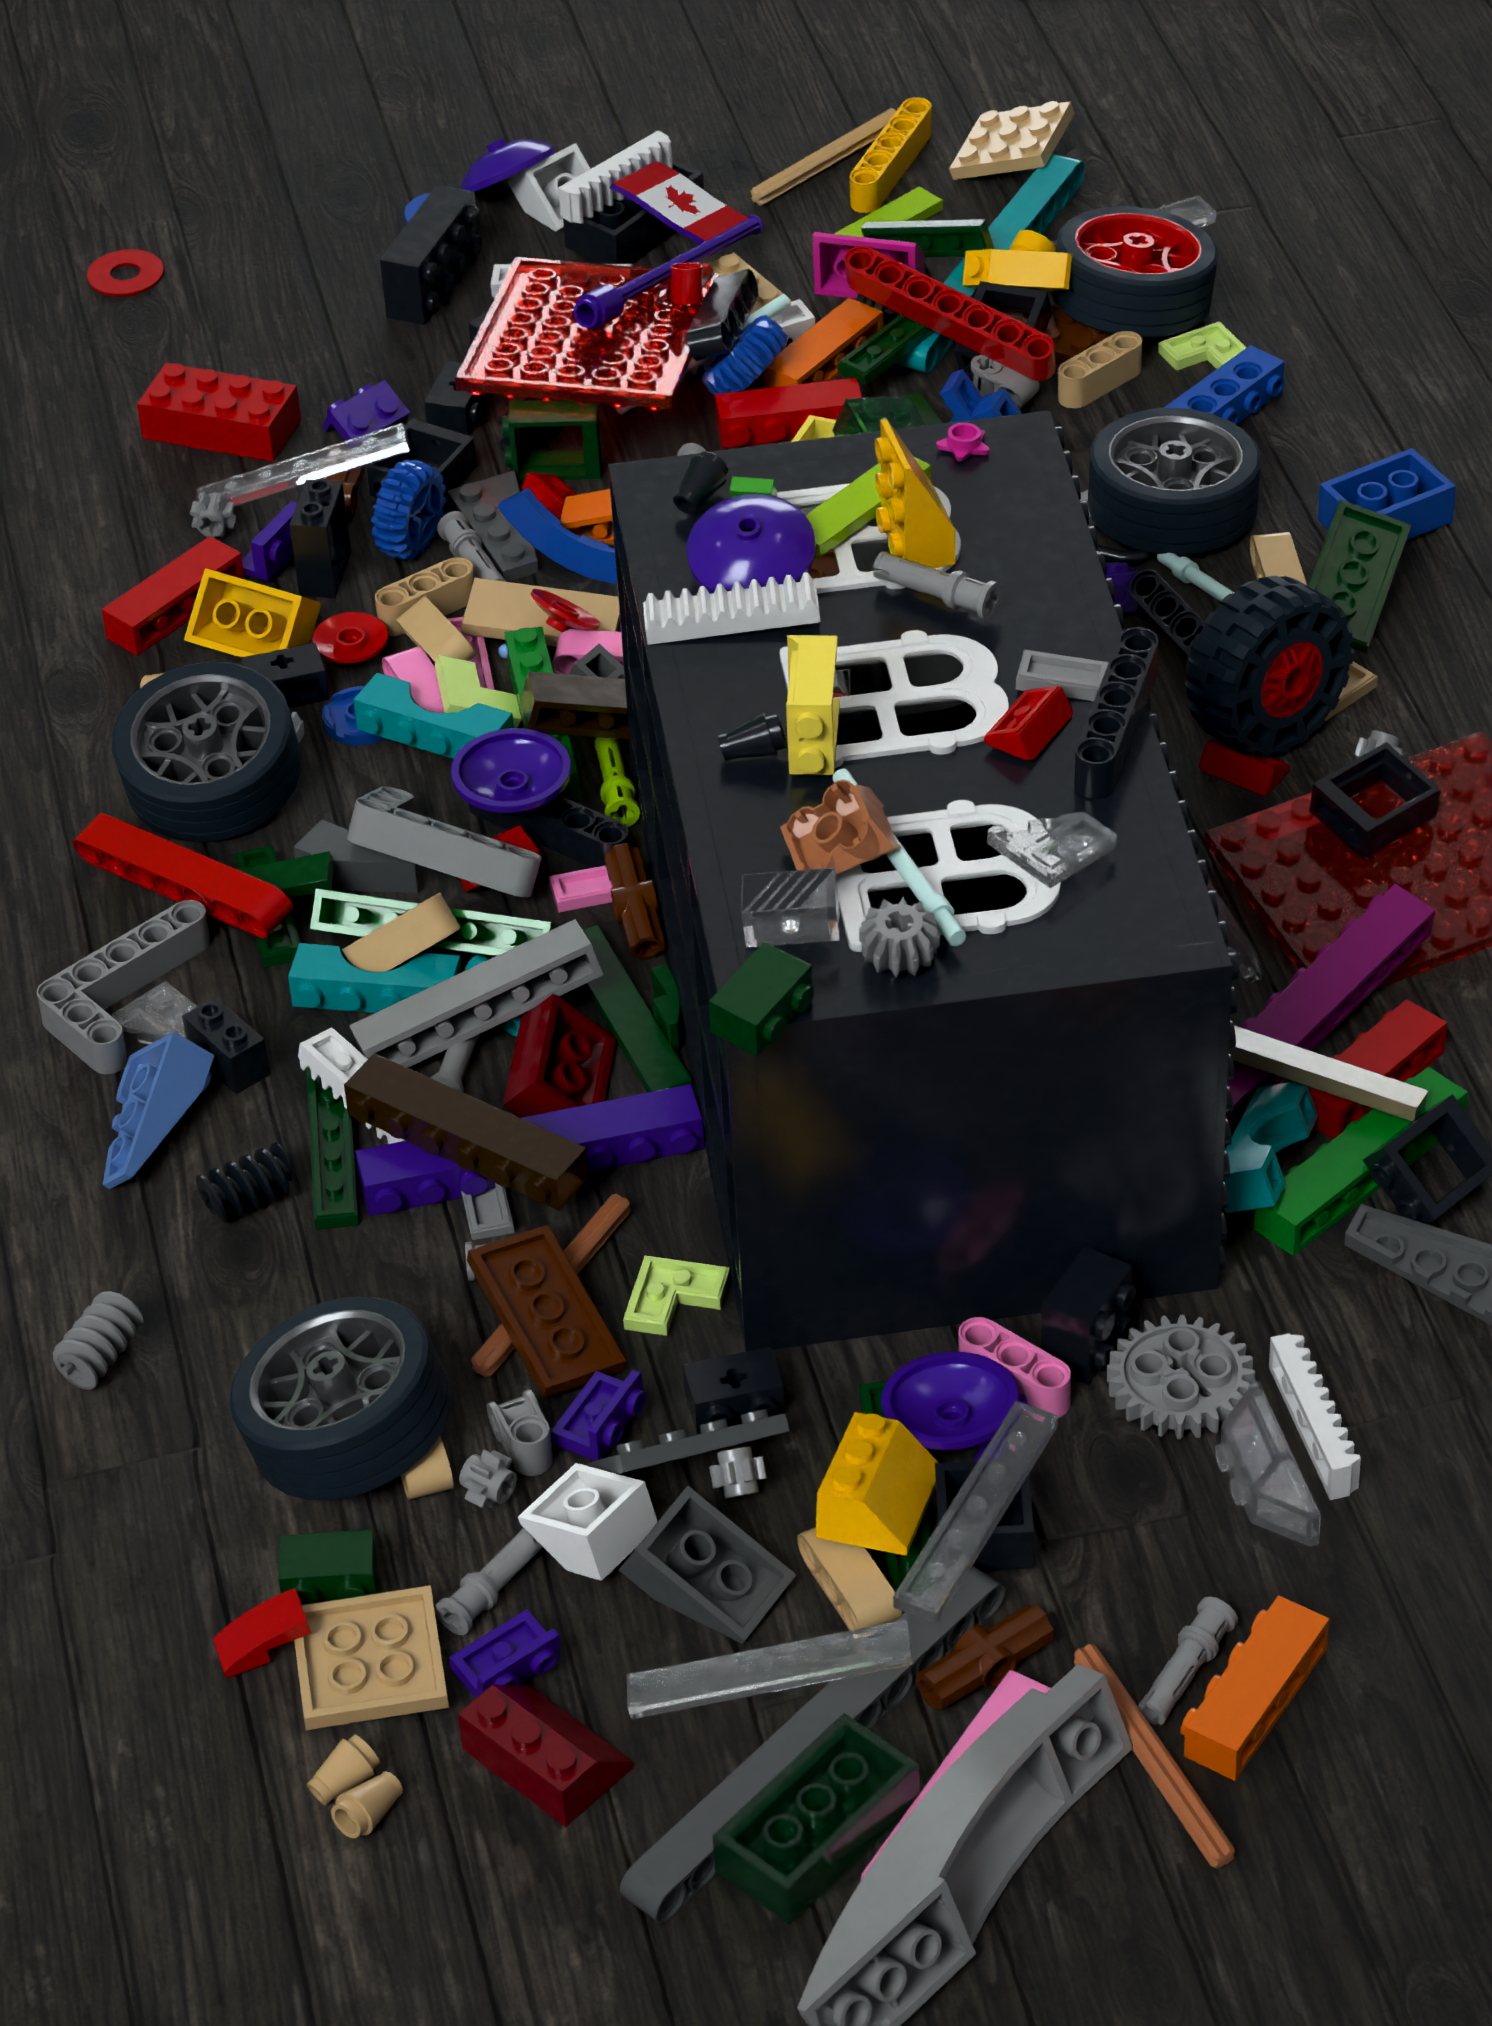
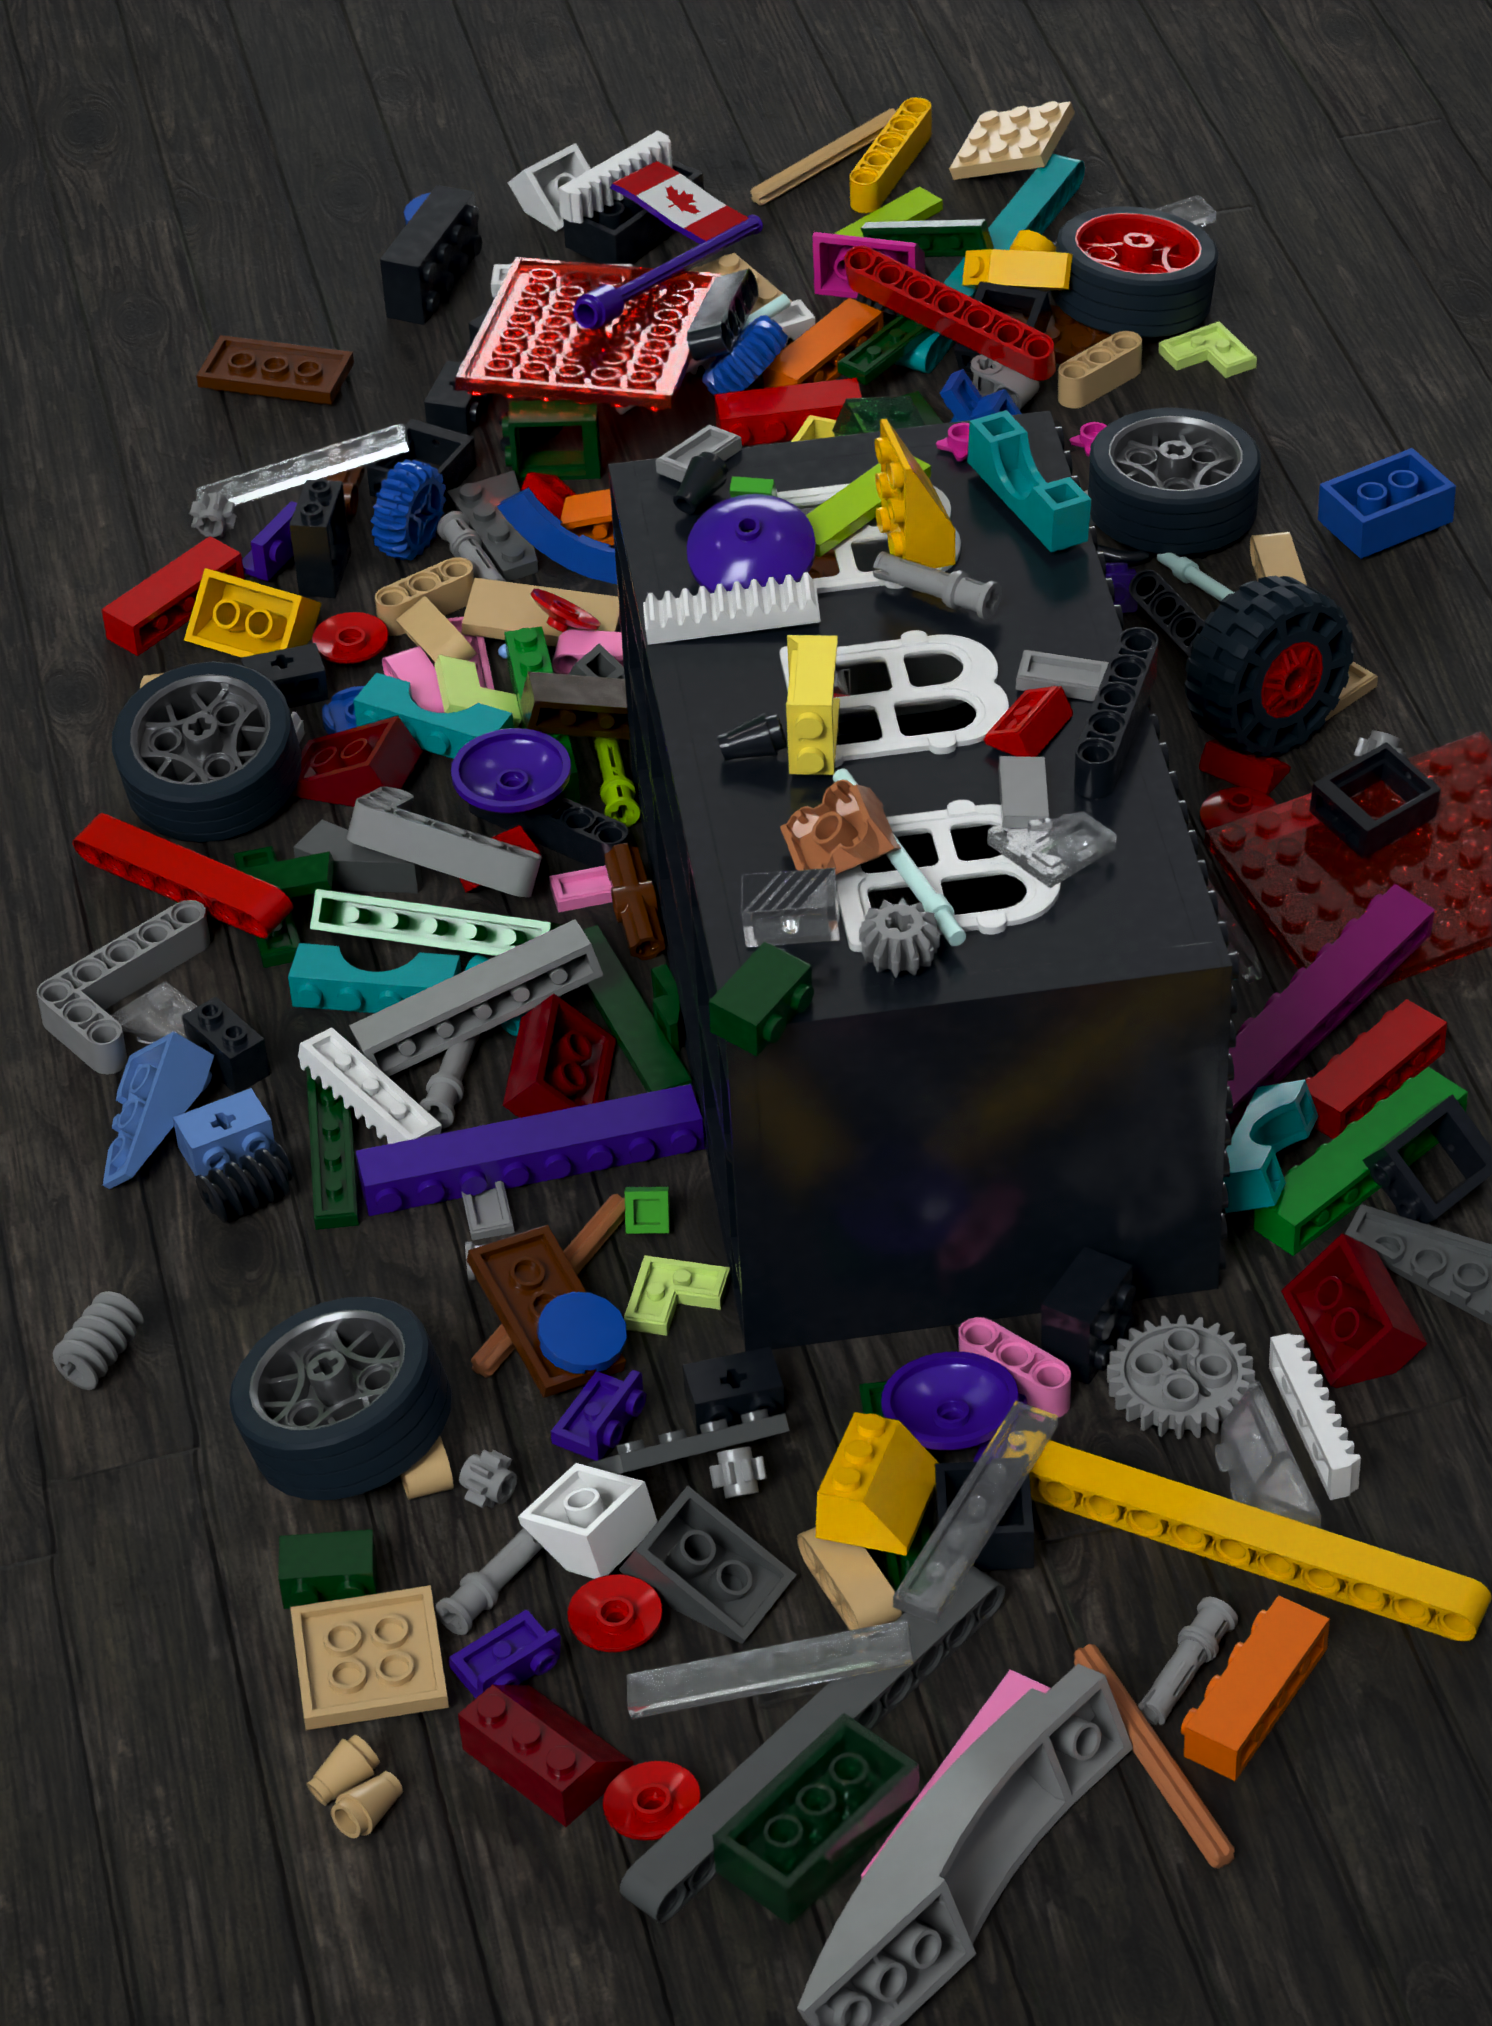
red gear [87,249,164,296] -> none
red brick [137,363,301,462] -> none
red slope [213,1588,312,1679] -> none
dark purple bracket [322,380,411,450] -> none
tan beam [342,893,461,972] -> none
dark brown brick [344,1053,589,1211] -> none
dark purple dish [460,137,555,192] -> none
light grey piece [486,1389,553,1476] -> none
red pin [671,262,713,305] -> none
reddish brown piece [916,1604,1054,1710] -> none
blue brick [1164,345,1285,425] -> none
tile [1229,1025,1429,1121] -> none
dark green tile [1309,499,1412,653] -> none
none -> medium blue brick [173,1088,275,1176]
none -> reddish brown plate [196,335,354,404]
none -> dark red slope [291,716,422,807]
none -> blue tile [537,1292,627,1374]
none -> red dish [568,1574,662,1652]
none -> red dish [603,1761,701,1840]
none -> bright green tile [624,1187,670,1234]
none -> light grey tile [656,425,742,482]
none -> teal arch [967,410,1091,552]
none -> light grey tile [998,756,1049,829]
none -> yellow beam [1001,1433,1492,1642]
none -> dark pink plate [1070,422,1106,456]
none -> red dish [1200,787,1279,843]
none -> dark red slope [1281,1233,1427,1388]

